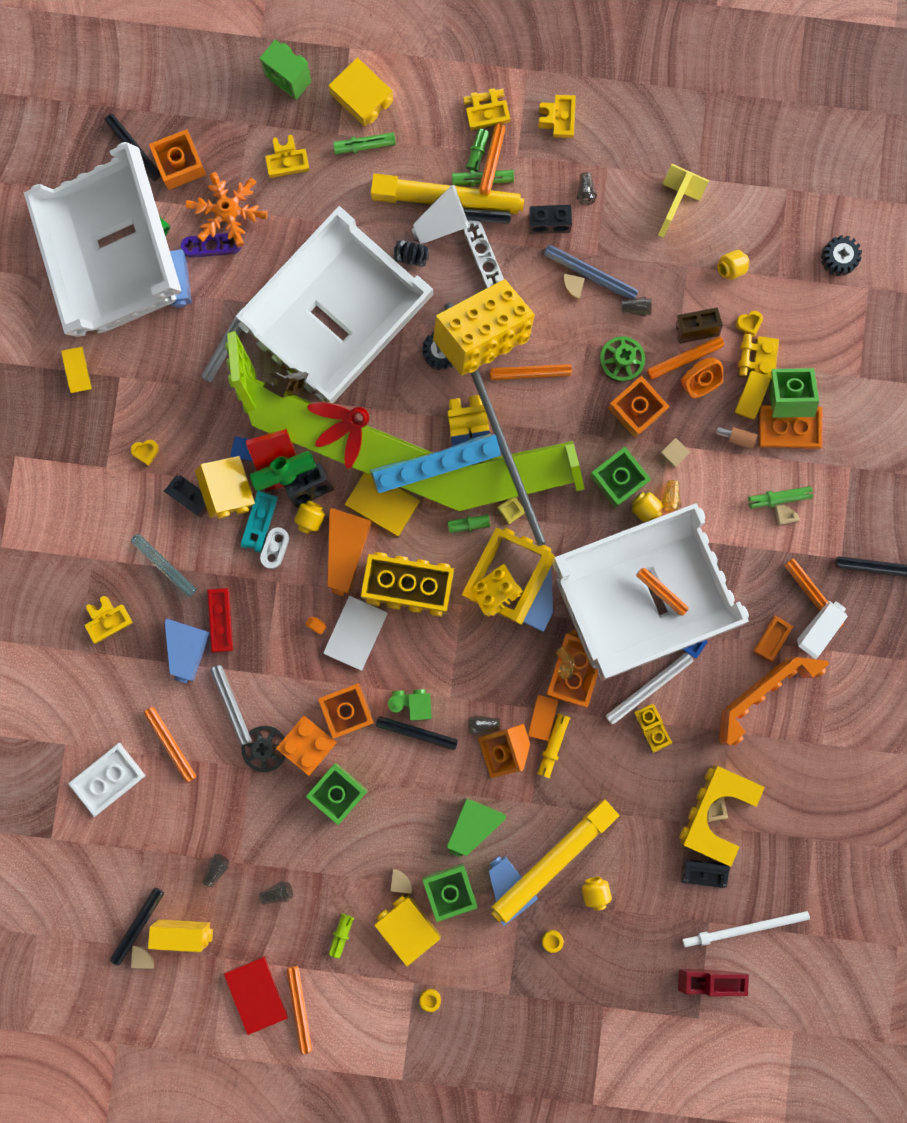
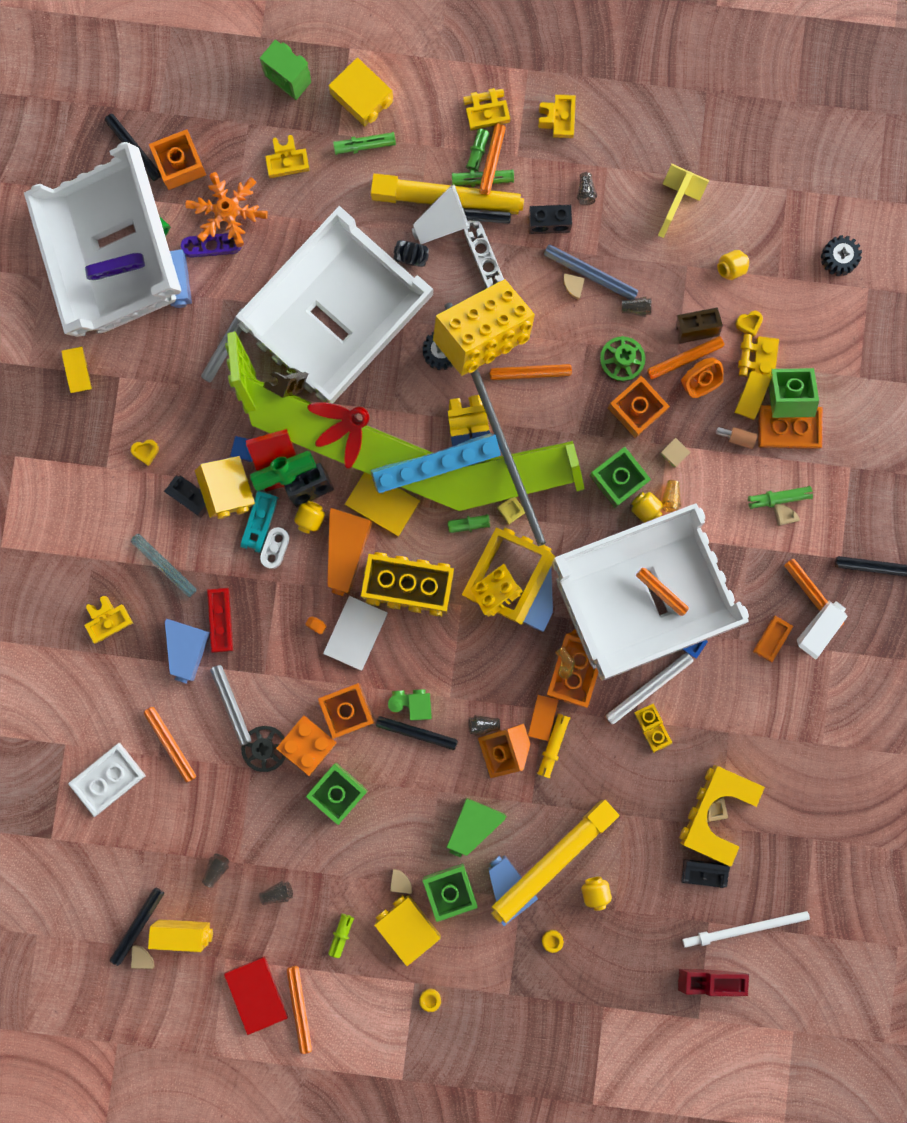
orange slope [719,657,829,746] -> none
none -> dark purple beam [85,253,145,280]

